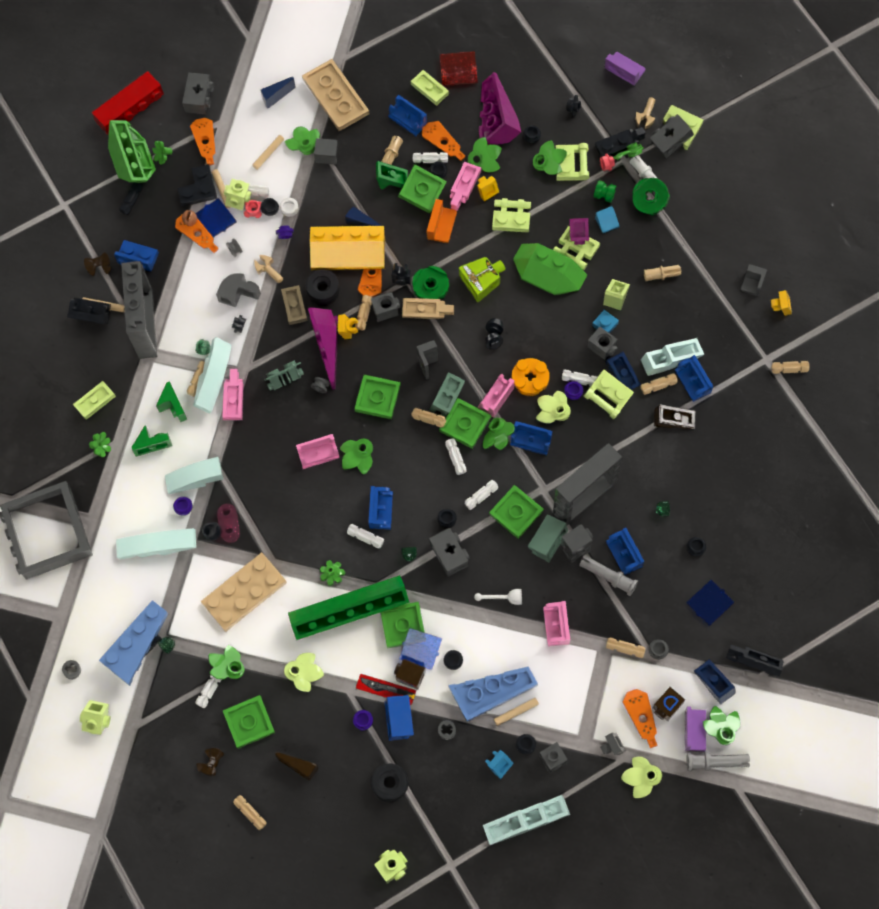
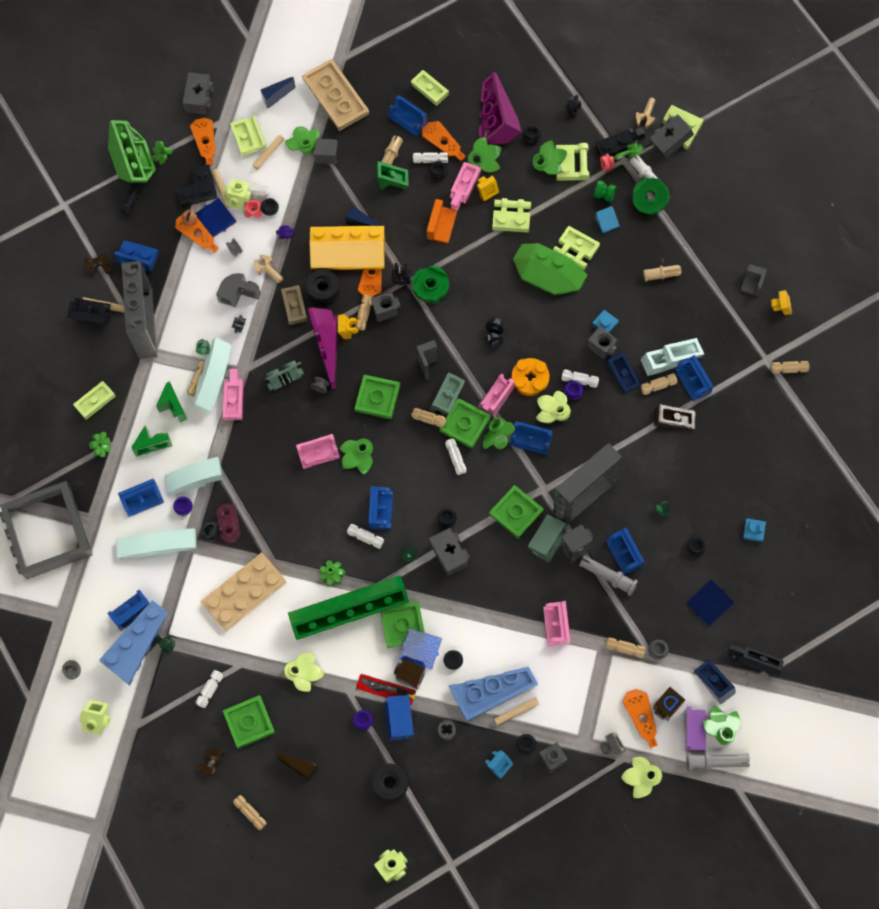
red brick [92,71,164,135] -> none
bright green plate [208,645,245,680] -> none
white tile [280,198,299,217] -> none
bright green plate [398,165,447,213] -> none
tan hinge [402,298,454,319] -> none
clear red hinge [440,51,478,86] -> none
lime torso [459,257,506,302] -> none
white axle [464,480,498,510] -> none
white hinge [474,589,522,605] -> none
light aqua slope [483,795,570,845] -> none
magenta bracket [569,218,589,245] -> none
yellowish green plate [584,370,634,419] -> none
yellowish green slope [603,279,630,310] -> none
medium lavender panel [605,52,645,85] -> none
none -> blue hinge [107,590,149,631]
none -> blue hinge [118,478,165,517]
none -> yellowish green plate [230,115,266,156]
none -> dark azure tile [743,518,766,542]

